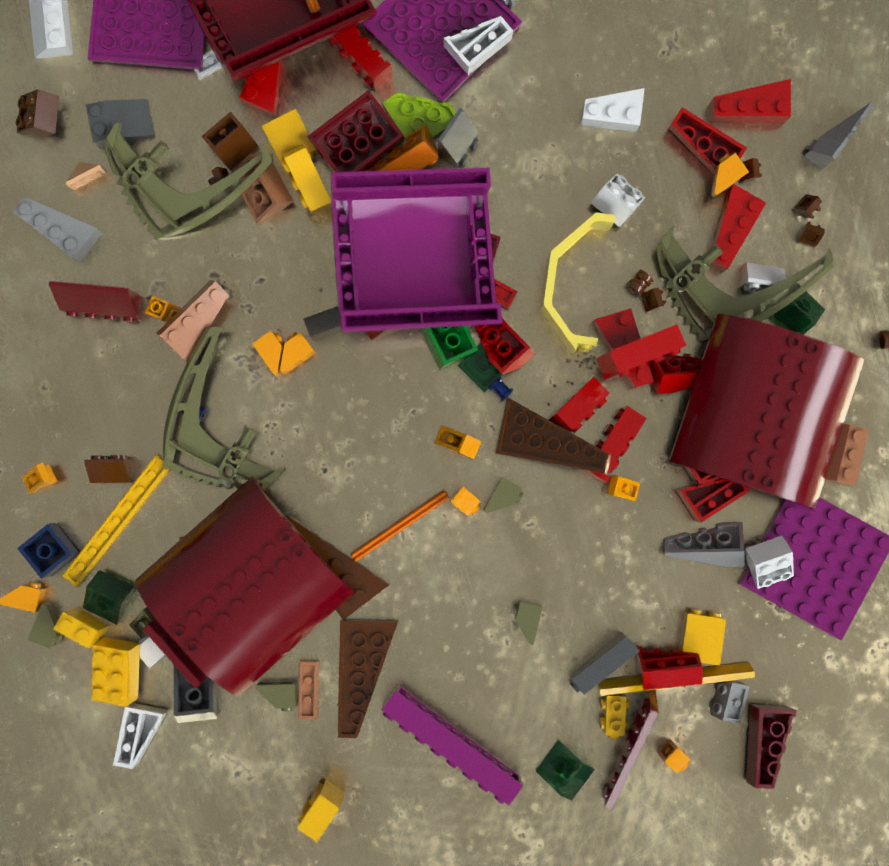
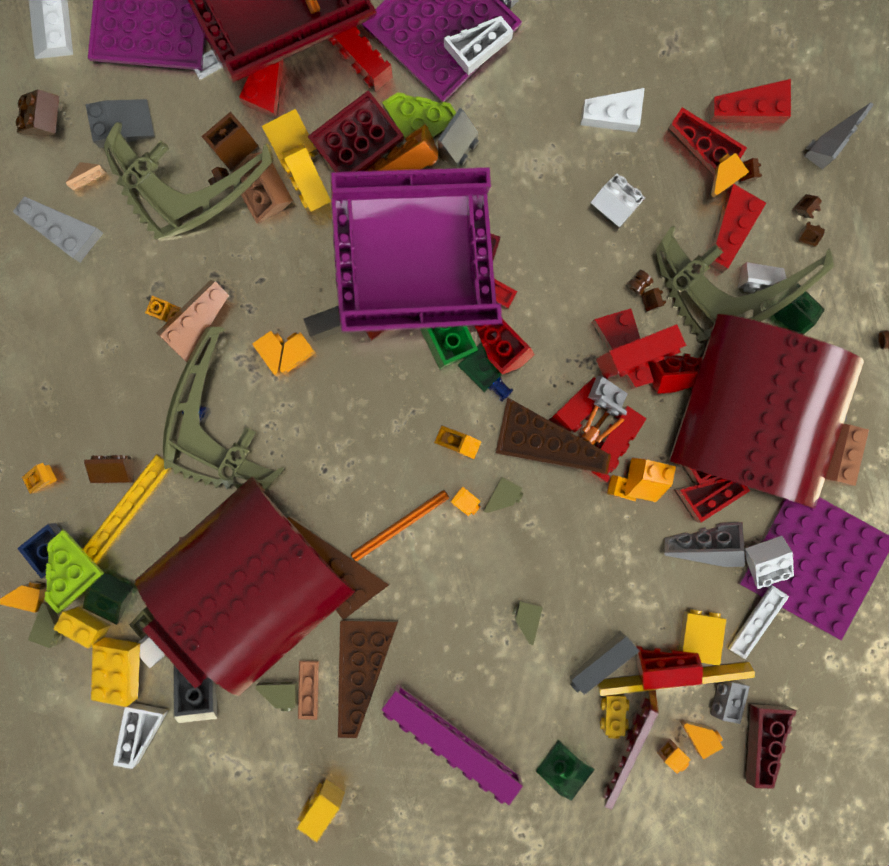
dark red slope [49,281,144,323] -> none
light yellow panel [540,213,615,355] -> none
none -> lime plate [45,530,104,614]
none -> orange plant [581,405,624,445]
none -> light grey bracket [588,376,628,416]
none -> light orange slope [624,458,676,502]
none -> light orange slope [680,719,723,759]
none -> white tile [728,585,789,659]

